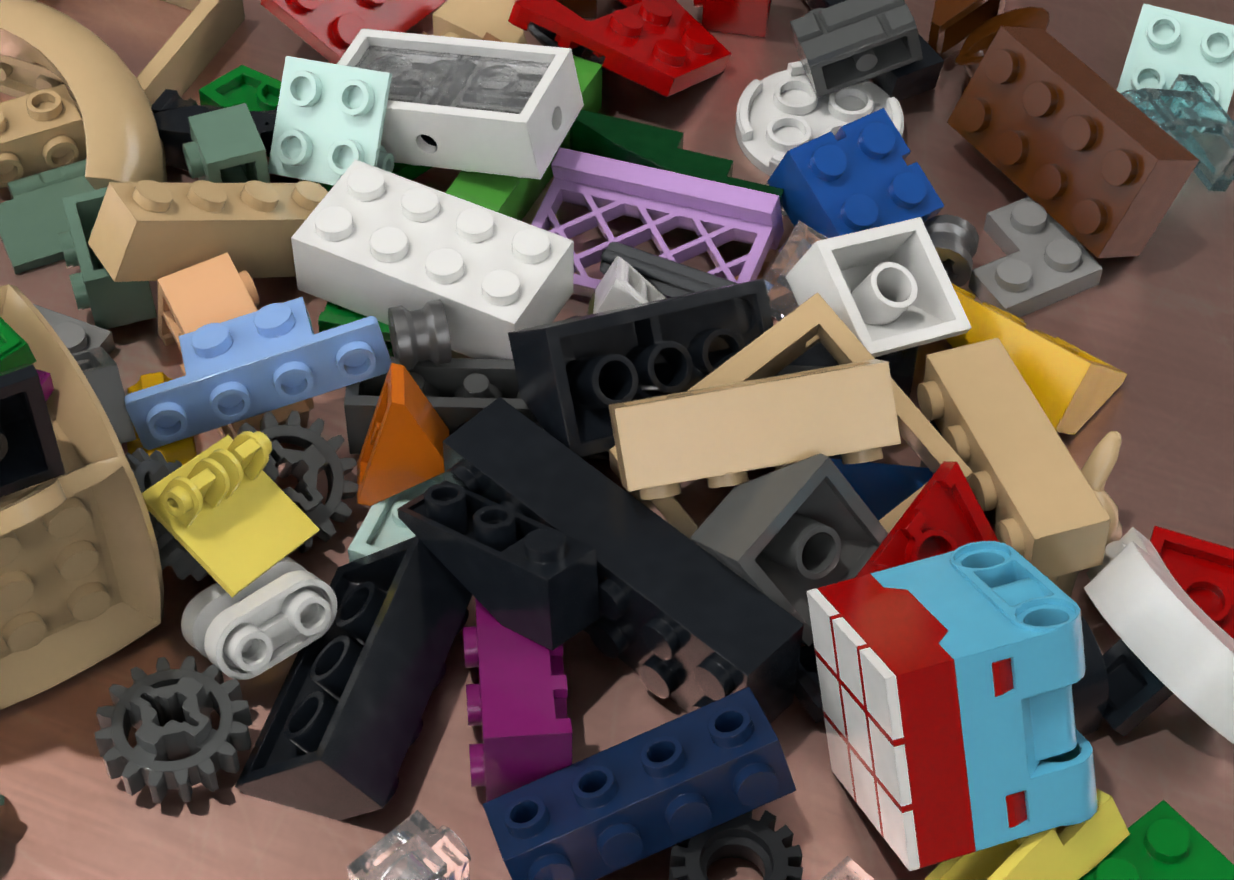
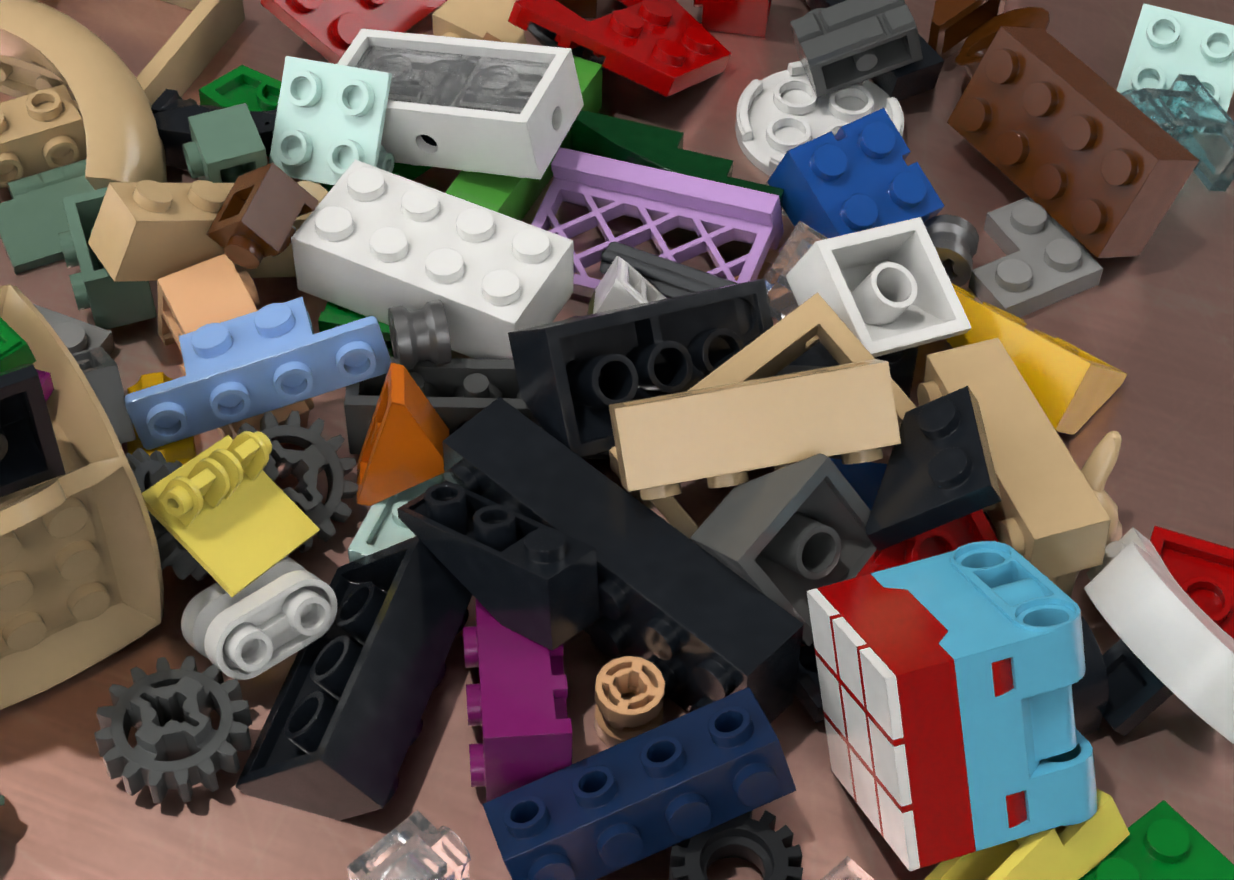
none -> reddish brown brick [206,162,319,269]
none -> light nougat wheel [594,656,665,747]
none -> black wing [865,386,1002,551]

